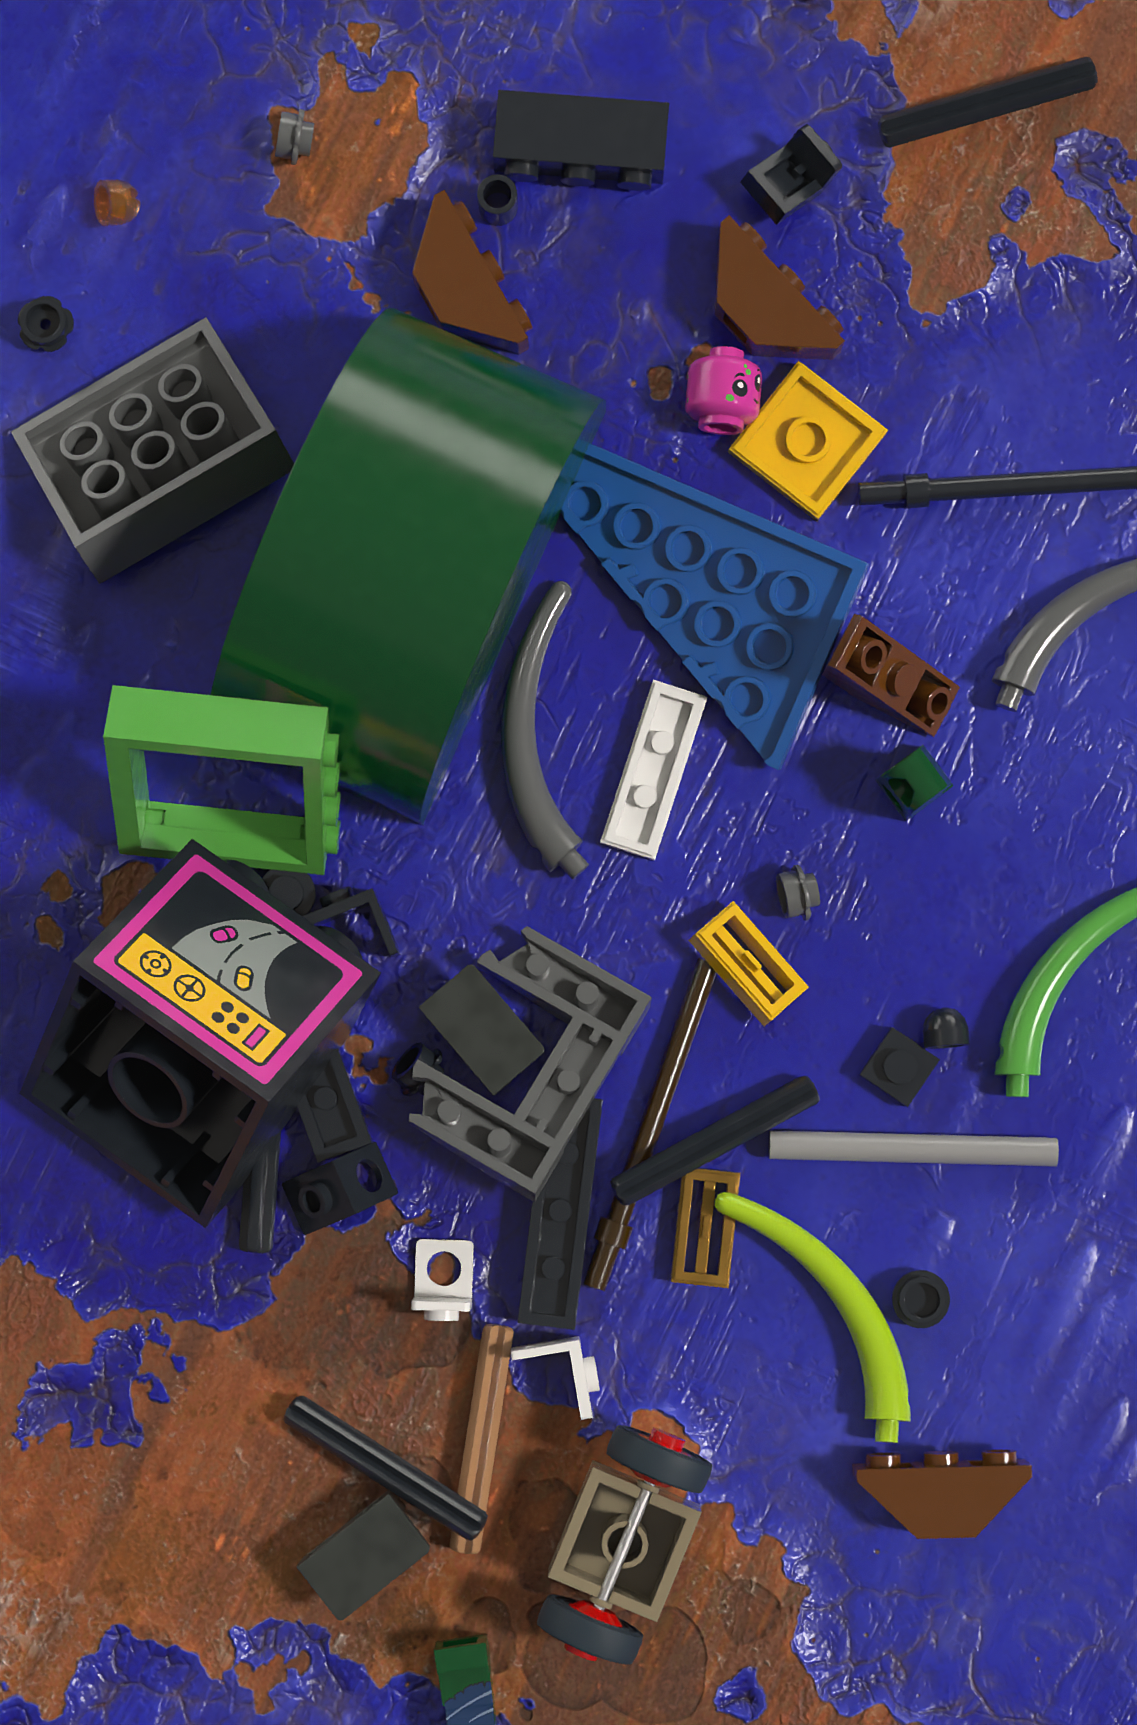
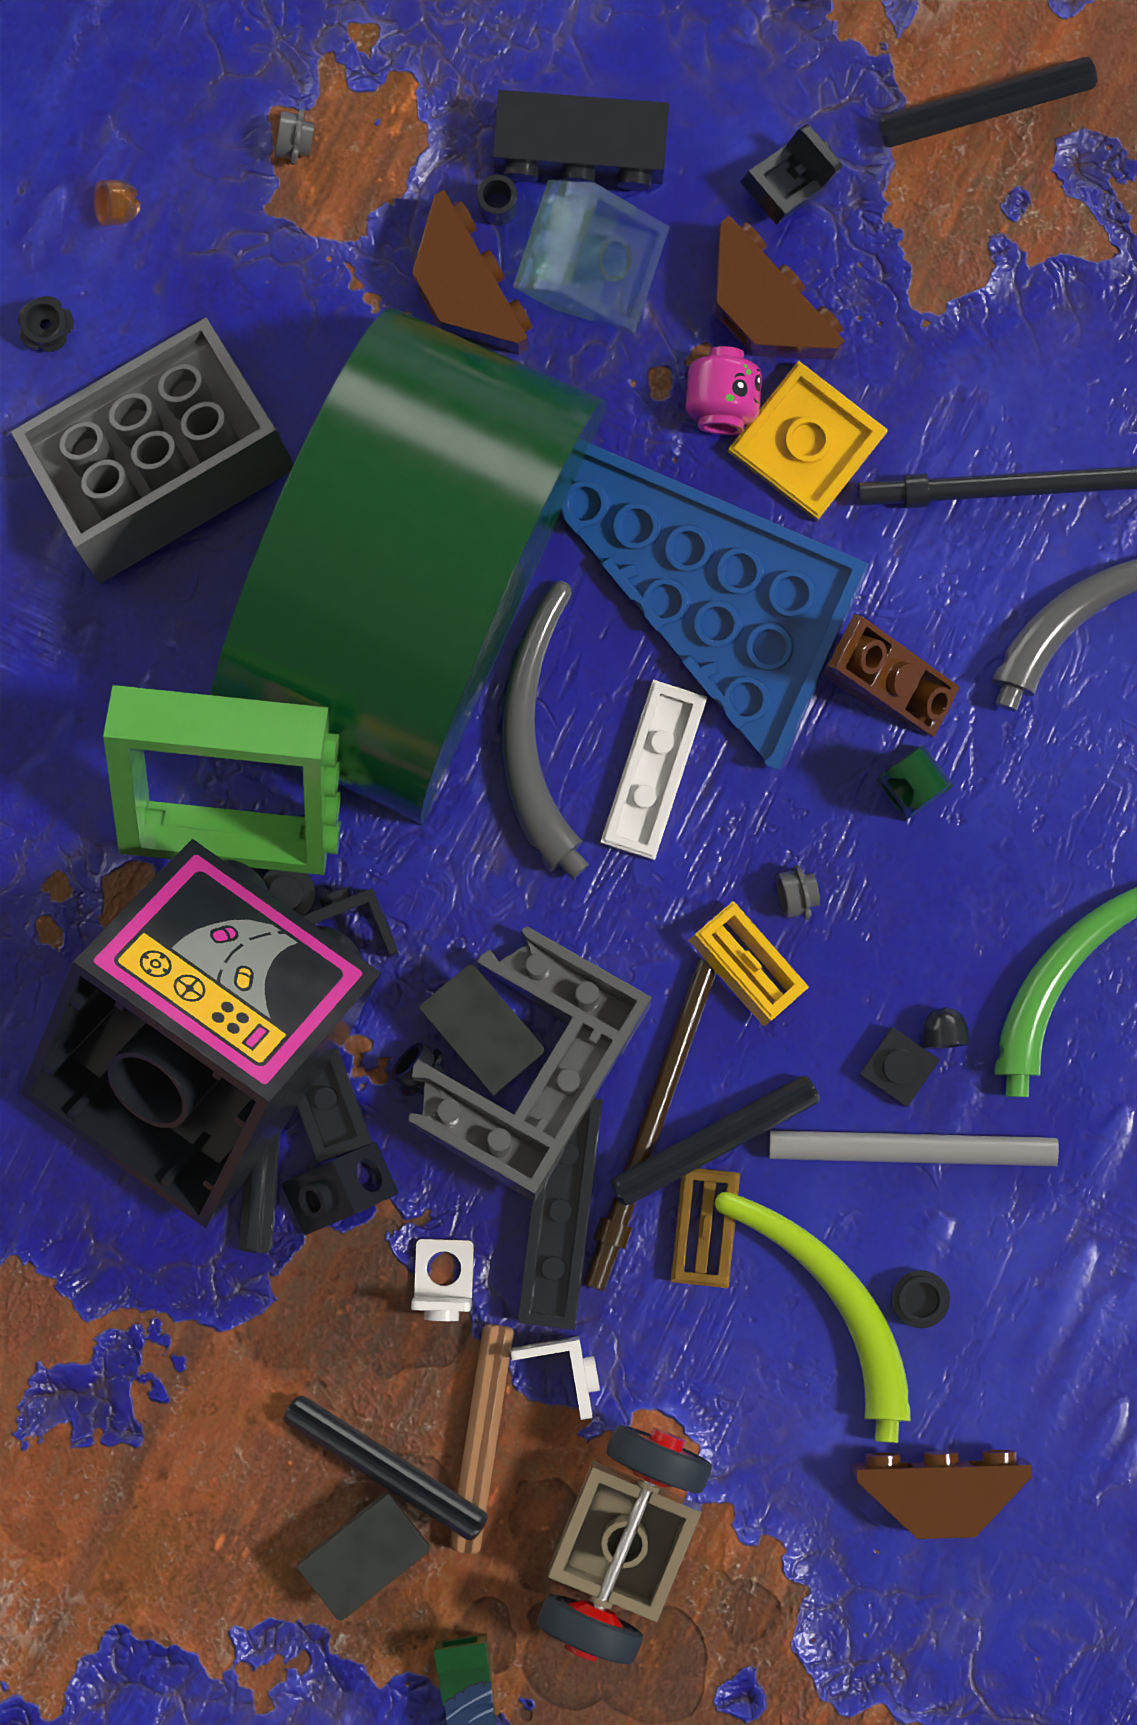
none -> clear light blue slope [513,180,670,333]

